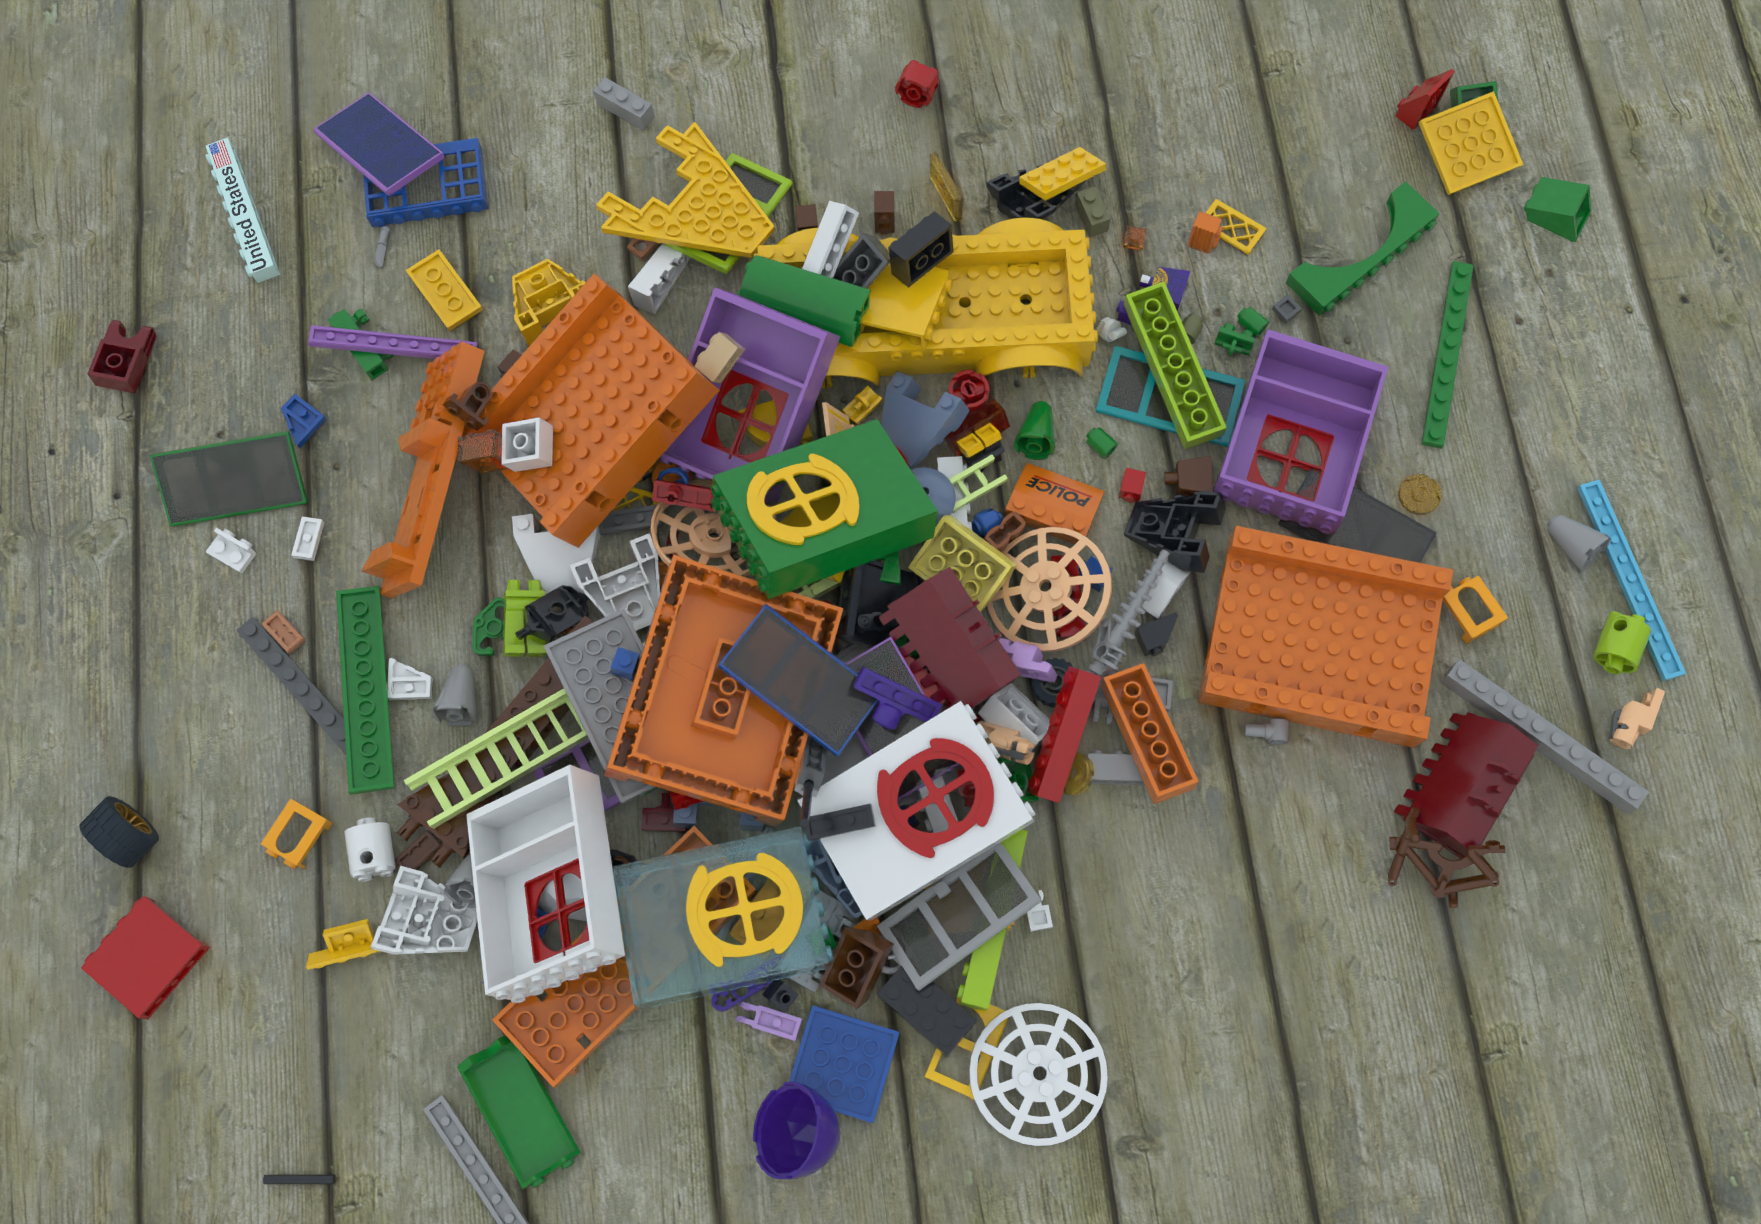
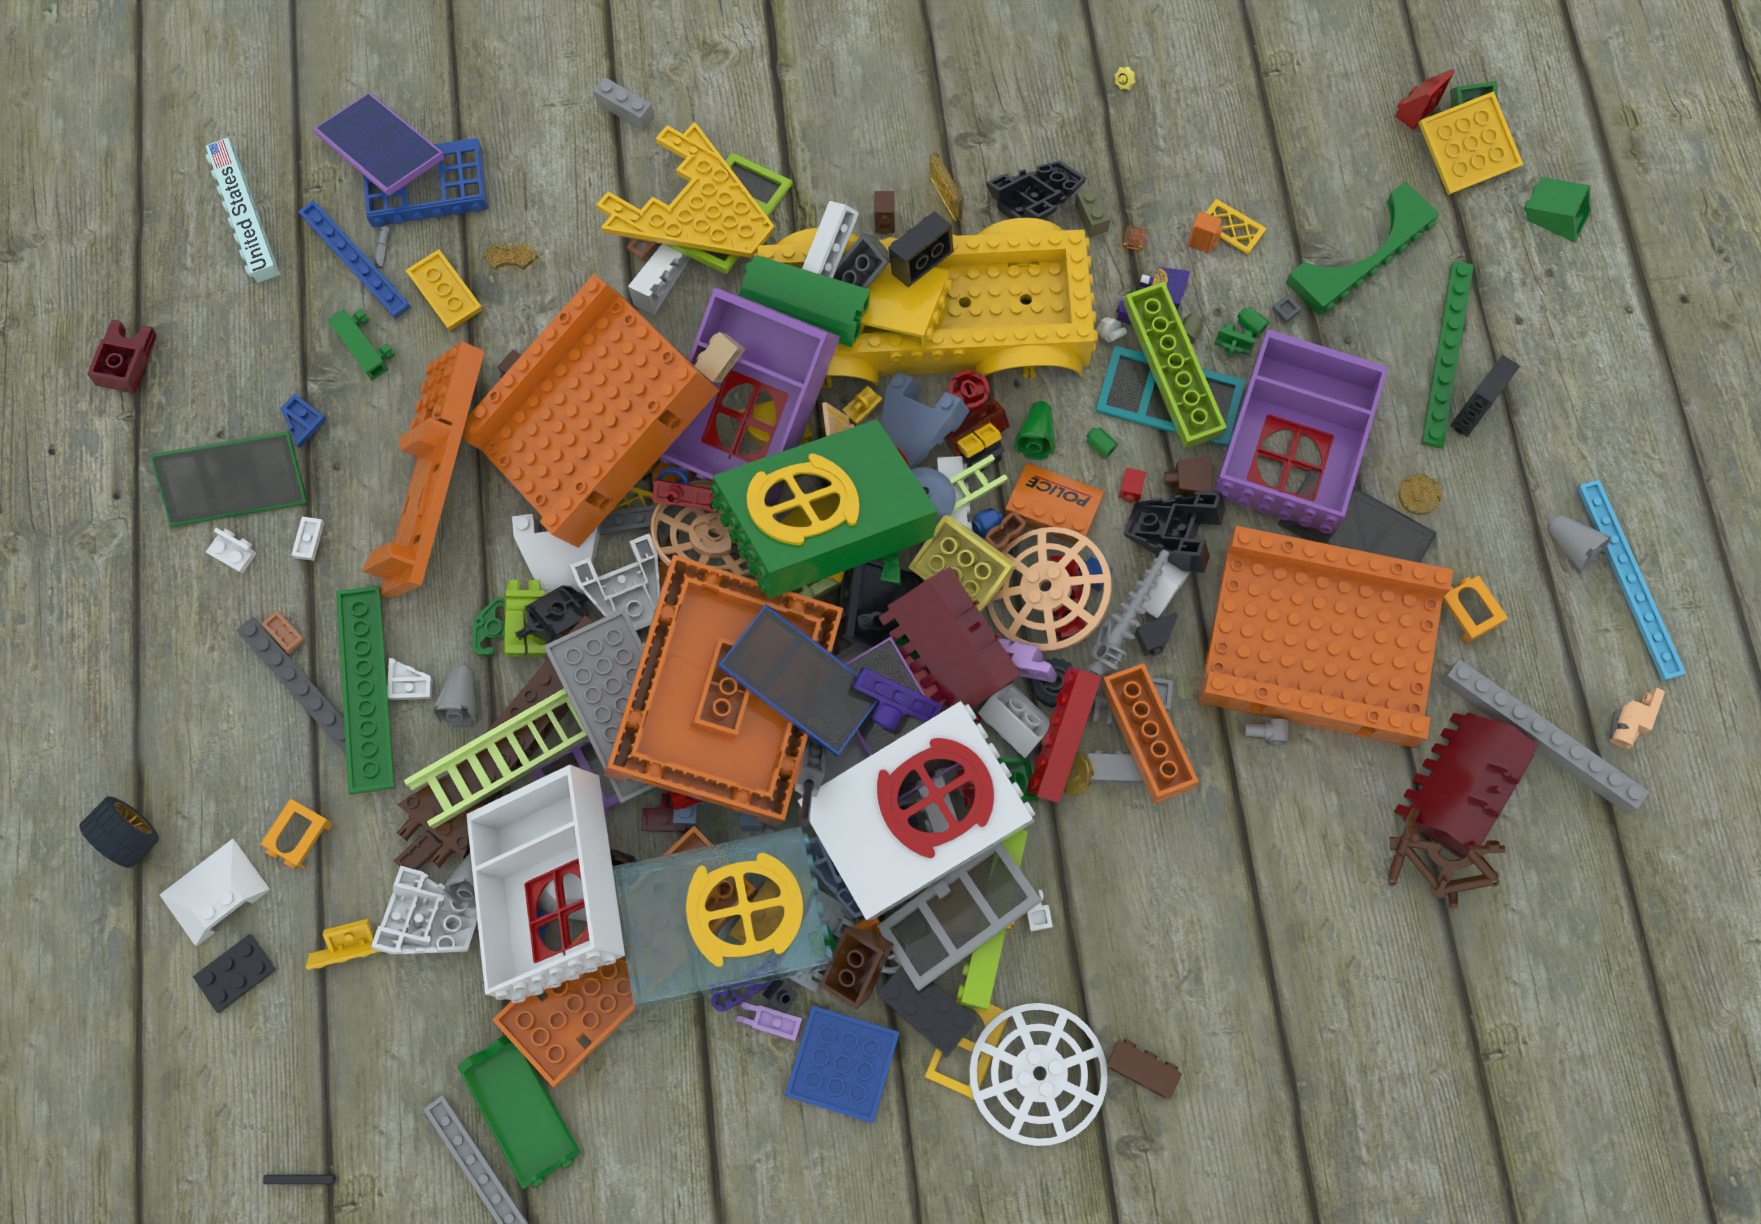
red panel [81,896,210,1020] -> none
medium lavender tile [308,325,478,359] -> none
white cylinder [344,817,396,882] -> none
reddish brown pin [442,382,492,431] -> none
clear orange brick [457,429,509,474] -> none
white brick [501,417,553,472] -> none
yellow wedge [512,258,586,346] -> none
blue brick [611,647,640,680] -> none
dark purple piece [753,1082,841,1180] -> none
reddish brown brick [795,204,818,231] -> none
black plate [805,804,876,841] -> none
red brick [895,60,939,108] -> none
light nougat plate [977,721,1035,765] -> none
yellow plate [1019,147,1106,201] -> none
lime cylinder [1593,611,1651,675] -> none
none -> white slope [160,839,271,947]
none -> black plate [193,934,276,1013]
none -> blue plate [298,200,411,319]
none -> clear yellow tile [481,242,538,270]
none -> reddish brown brick [1106,1039,1182,1100]
none -> light yellow piece [1114,67,1136,90]
none -> black slope [1450,355,1520,437]

